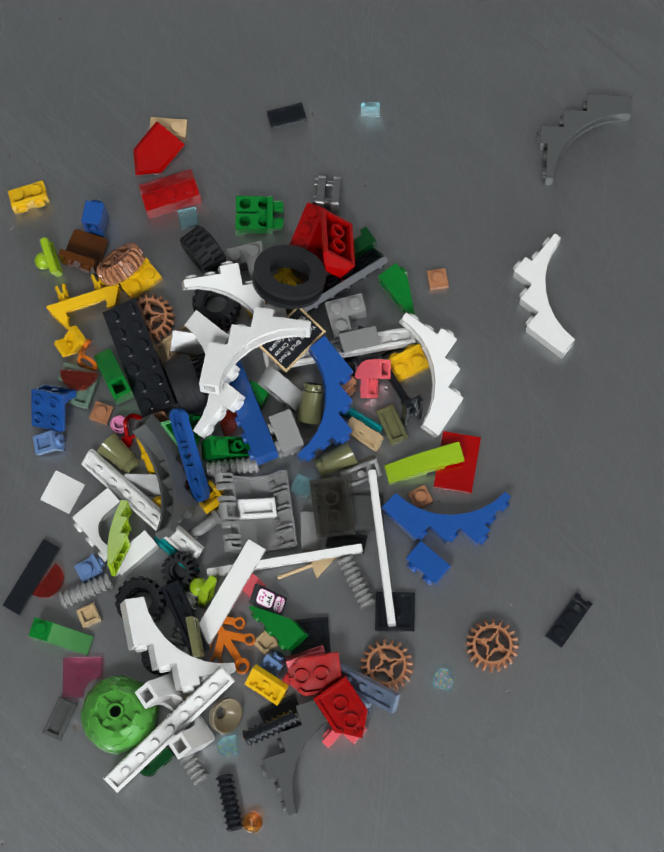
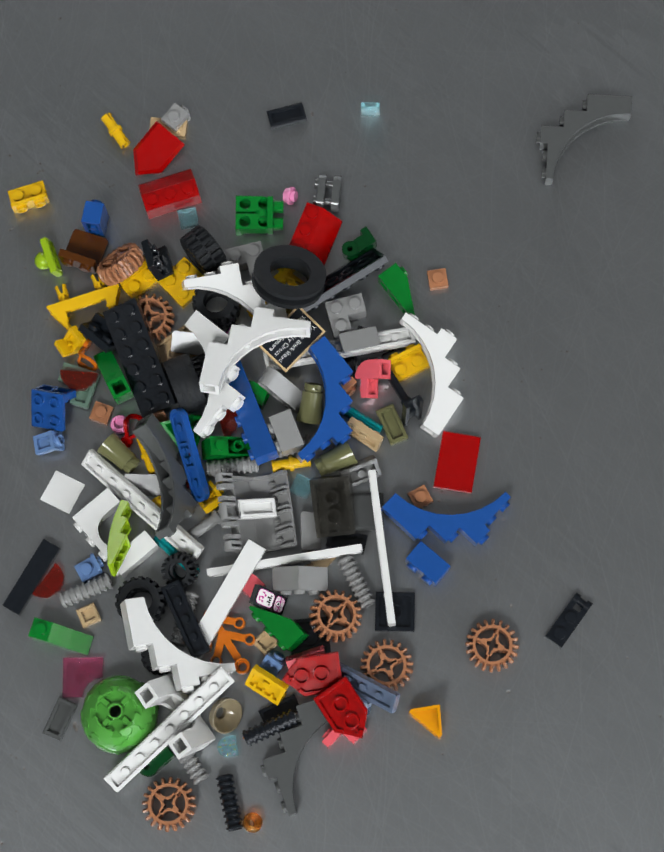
olive tile [185,616,205,658] -> none
lime tile [190,575,217,608] -> none
red slope [321,209,355,278] -> none
lime slope [384,442,464,484] -> none
clear light blue tile [431,669,453,692] -> none
white arch [513,234,575,359] -> none
none -> black bracket [78,312,116,353]
none -> yellow pin [101,113,131,149]
none -> black bracket [141,239,174,281]
none -> nougat gear [142,777,196,832]
none -> yellow plate [157,257,203,309]
none -> light grey bracket [161,103,191,132]
none -> yellow pin [271,456,311,473]
none -> light grey brick [272,566,328,595]
none -> bright pink plate [283,187,298,205]
none -> nougat gear [309,589,362,643]
none -> light orange slope [408,704,442,739]

